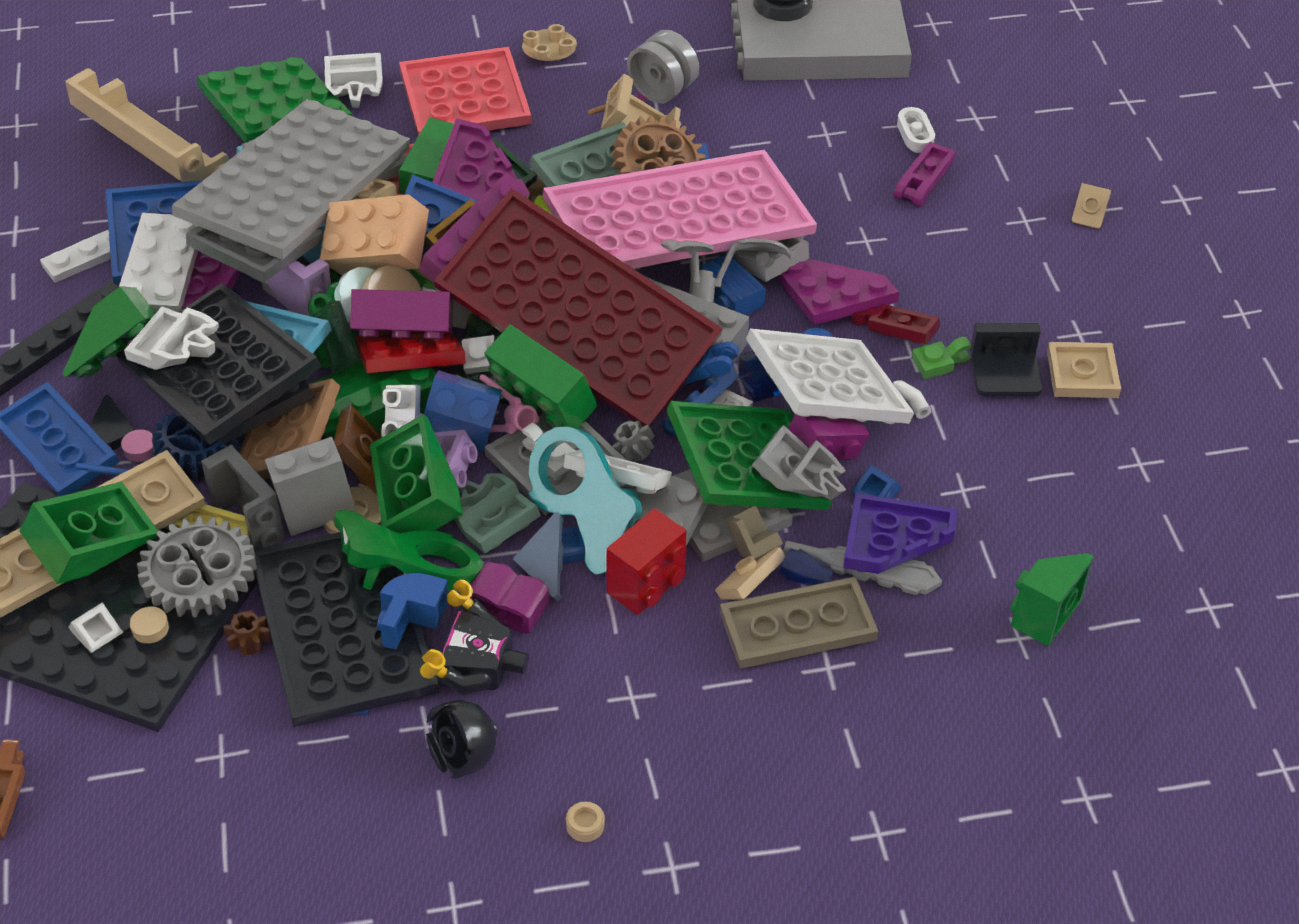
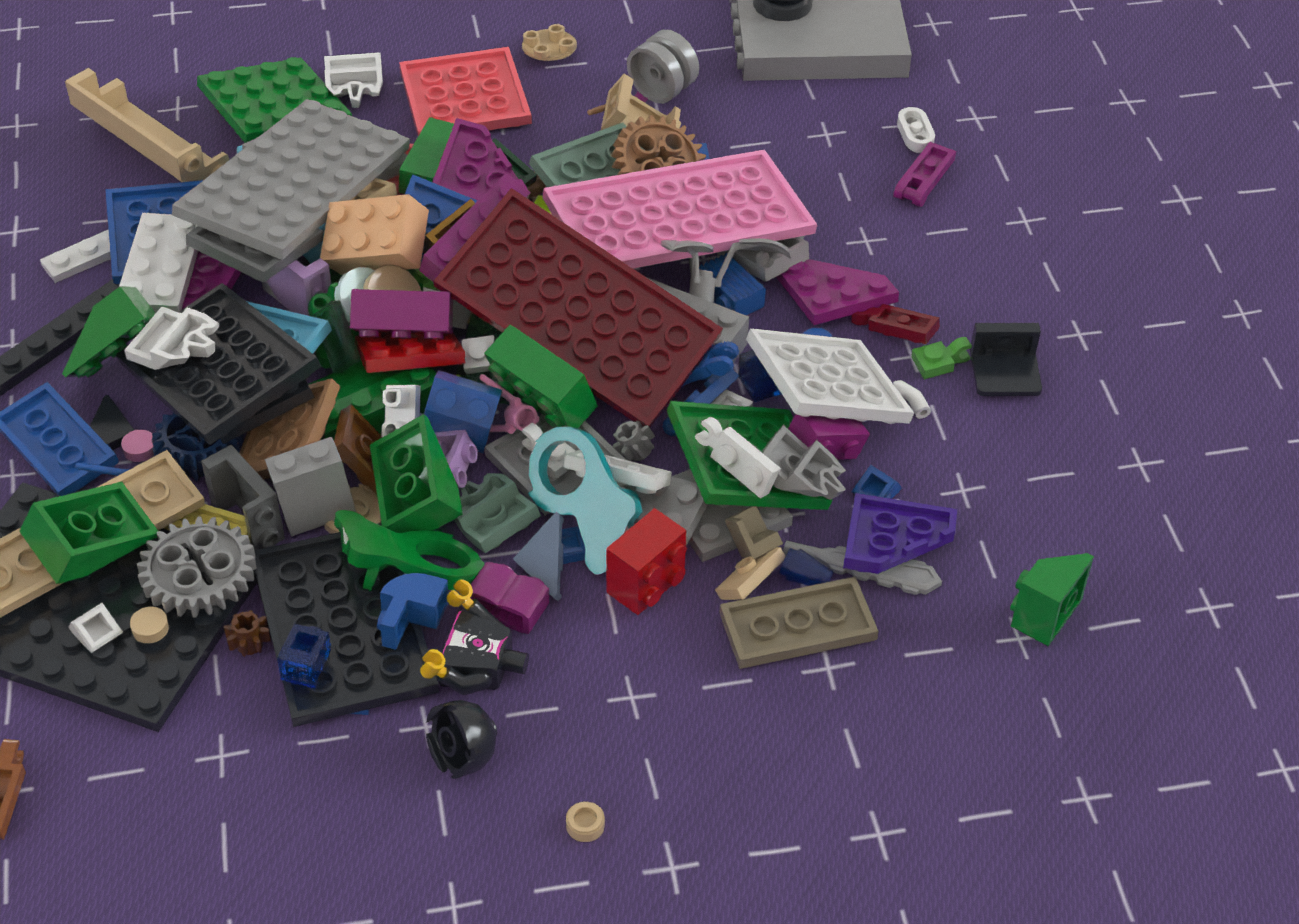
tan plate [1047,342,1121,398] -> none
tan bracket [1072,183,1111,229] -> none
none -> clear blue brick [277,624,331,689]
none -> white plate [695,417,781,498]

